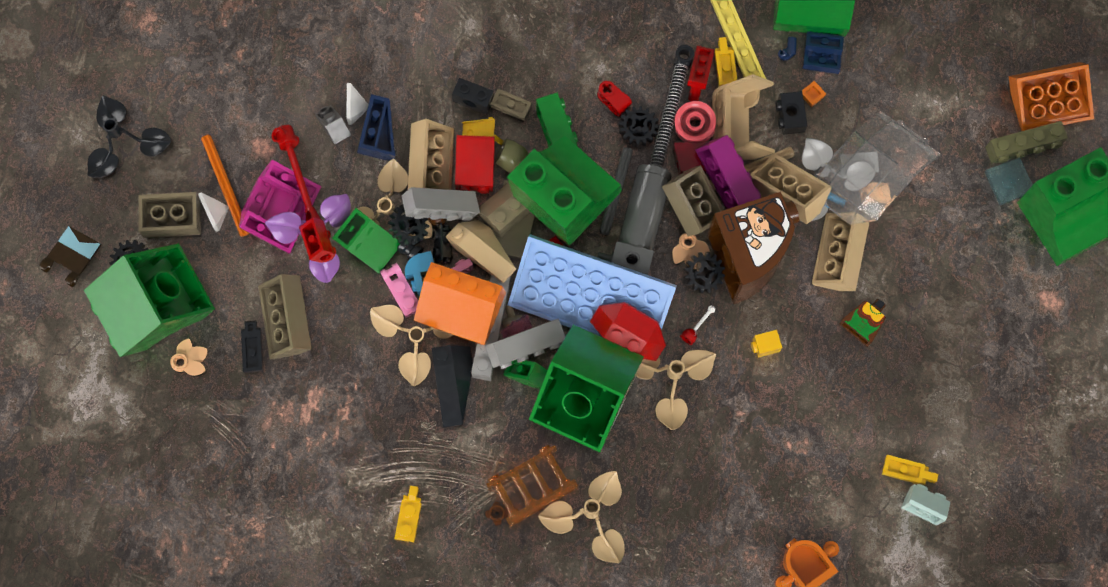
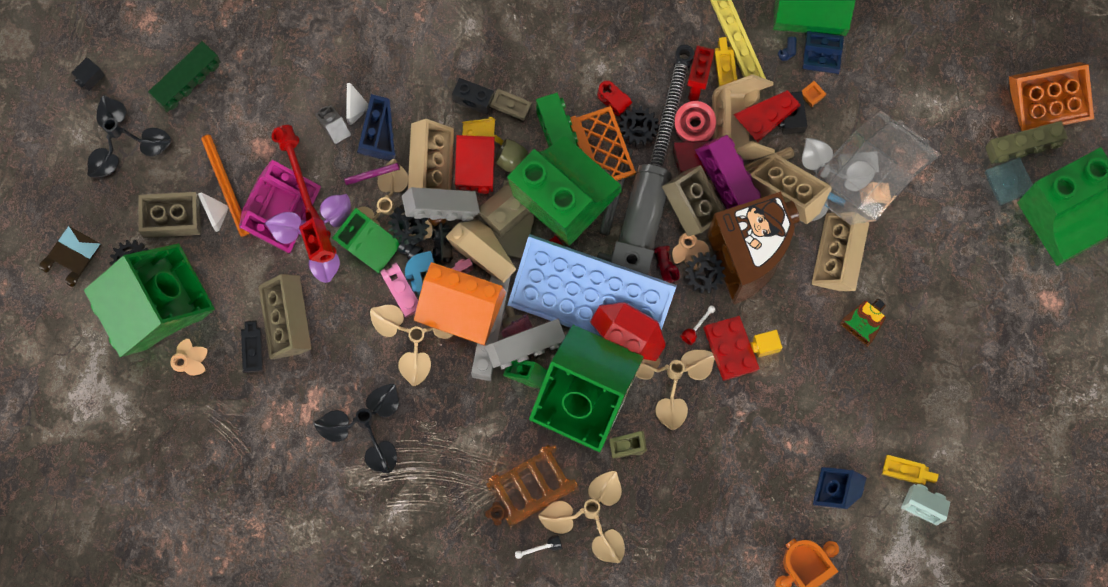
yellow hinge [394,486,422,543] -> none
black wedge [431,345,473,428] -> none
none -> black brick [71,57,105,91]
none -> dark green brick [148,41,221,113]
none -> black plant [314,384,399,474]
none -> magenta bar [344,162,400,185]
none -> hinge [515,534,563,559]
none -> orange fence [570,106,636,181]
none -> olive slope [610,431,647,459]
none -> dark red connector [654,246,680,283]
none -> red plate [703,316,760,381]
none -> red wing [733,90,801,142]
none -> dark blue slope [813,467,867,510]

